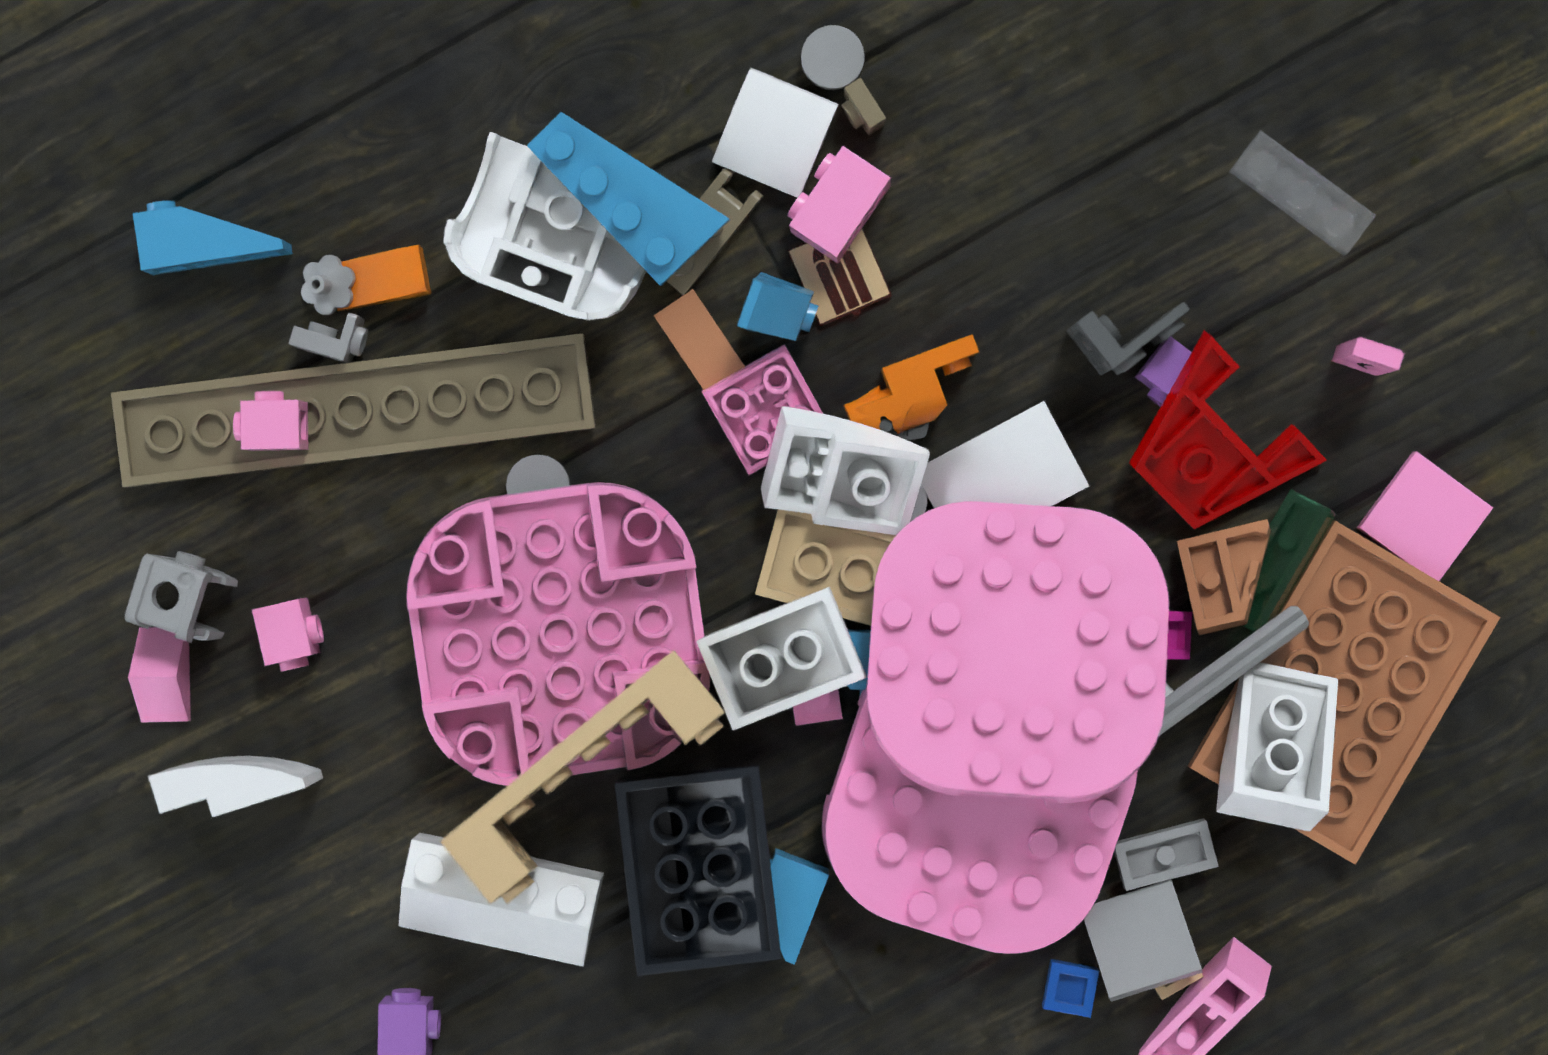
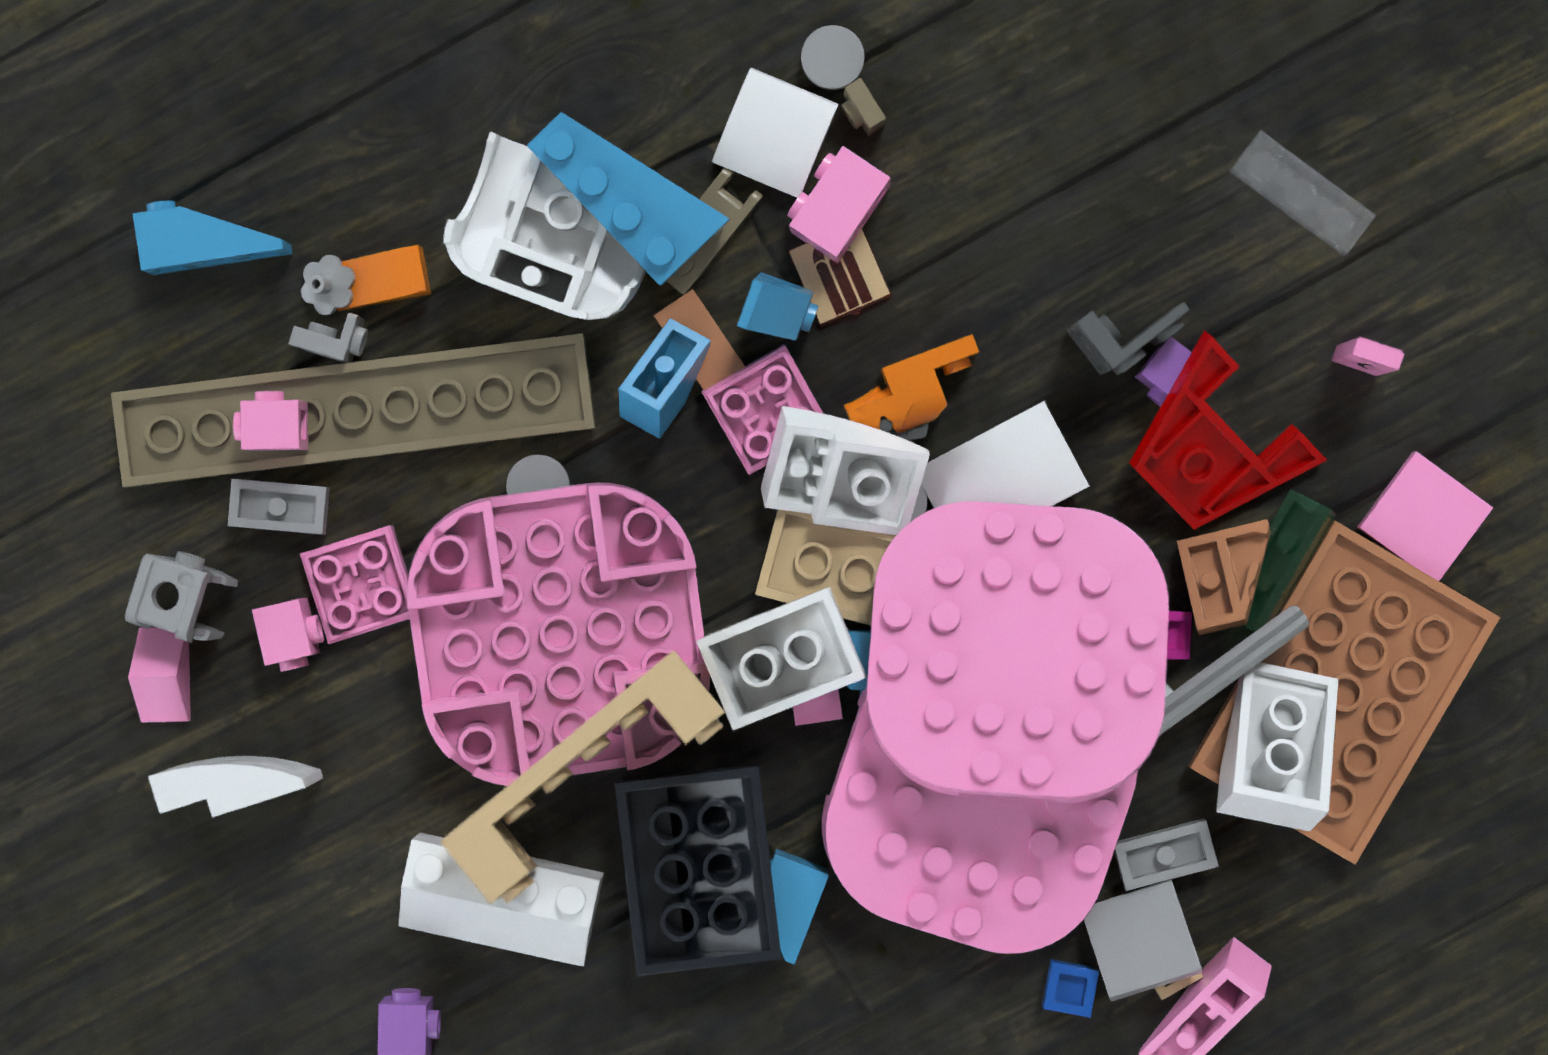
none -> light grey plate [228,479,330,534]
none -> bright pink tile [300,525,410,644]
none -> dark azure slope [618,318,711,439]

